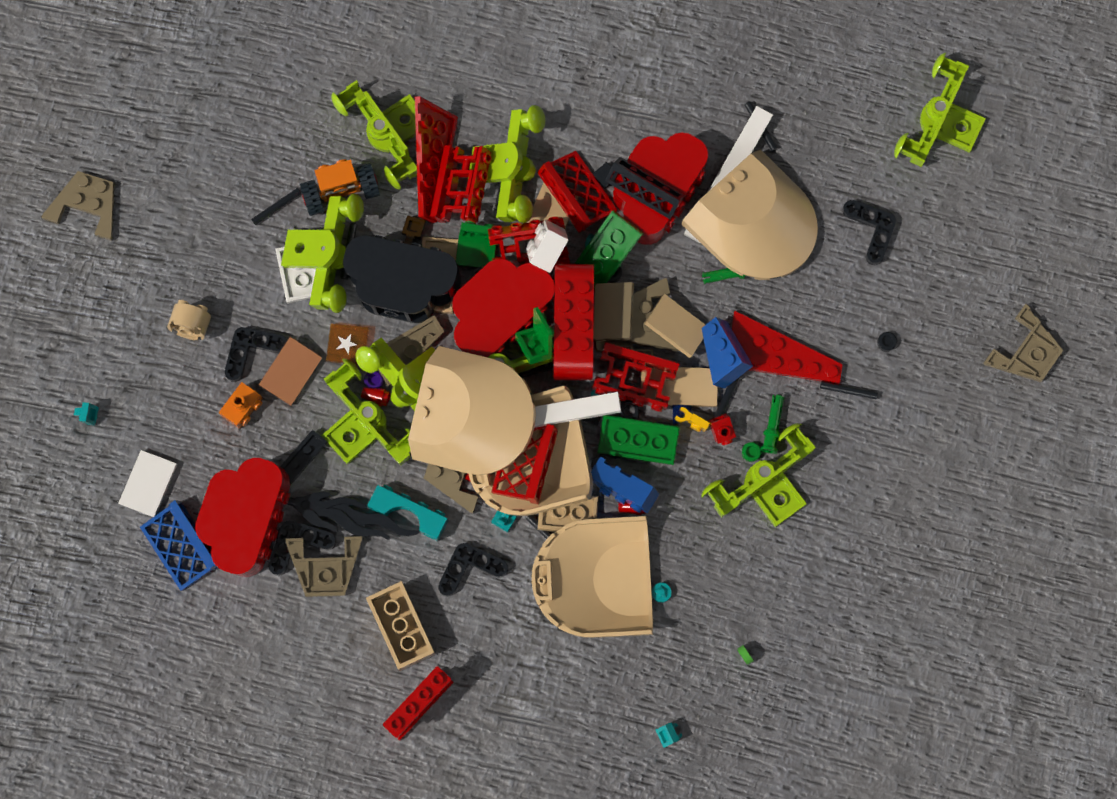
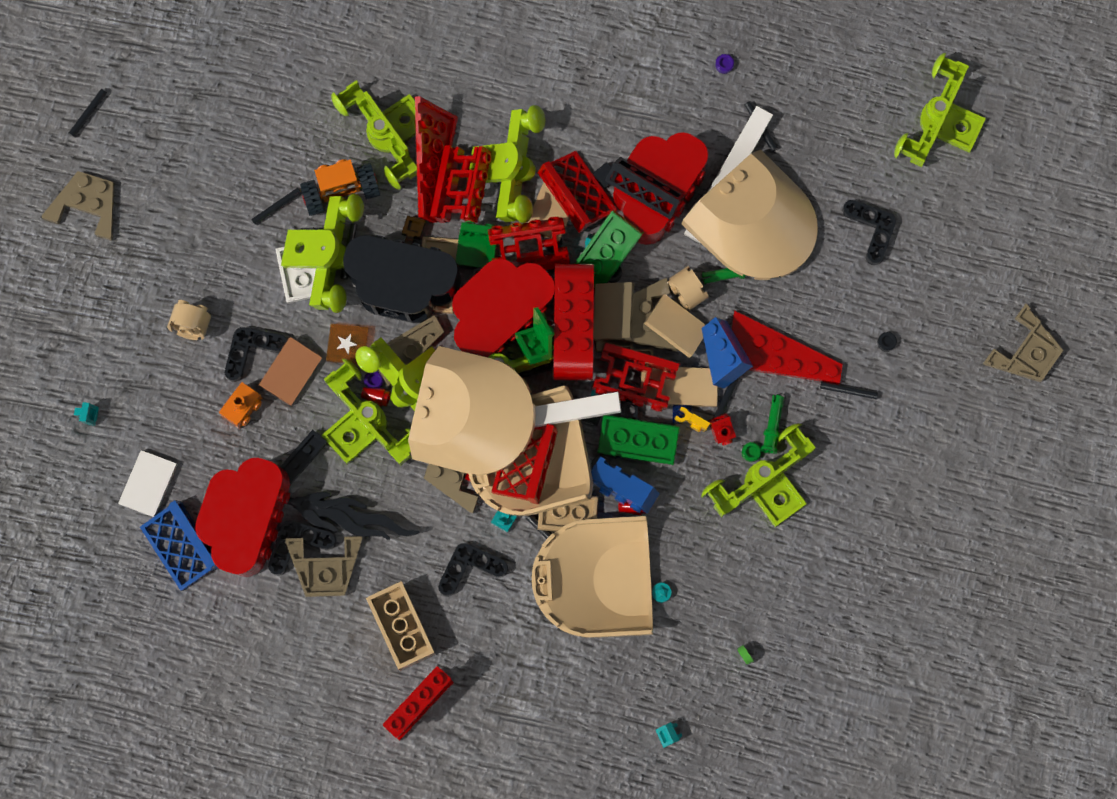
teal arch [367,485,448,542] -> none
white brick [526,219,568,273] -> none
none -> black bar [68,89,107,137]
none -> tan brick [668,266,709,310]
none -> dark purple tile [715,54,734,74]

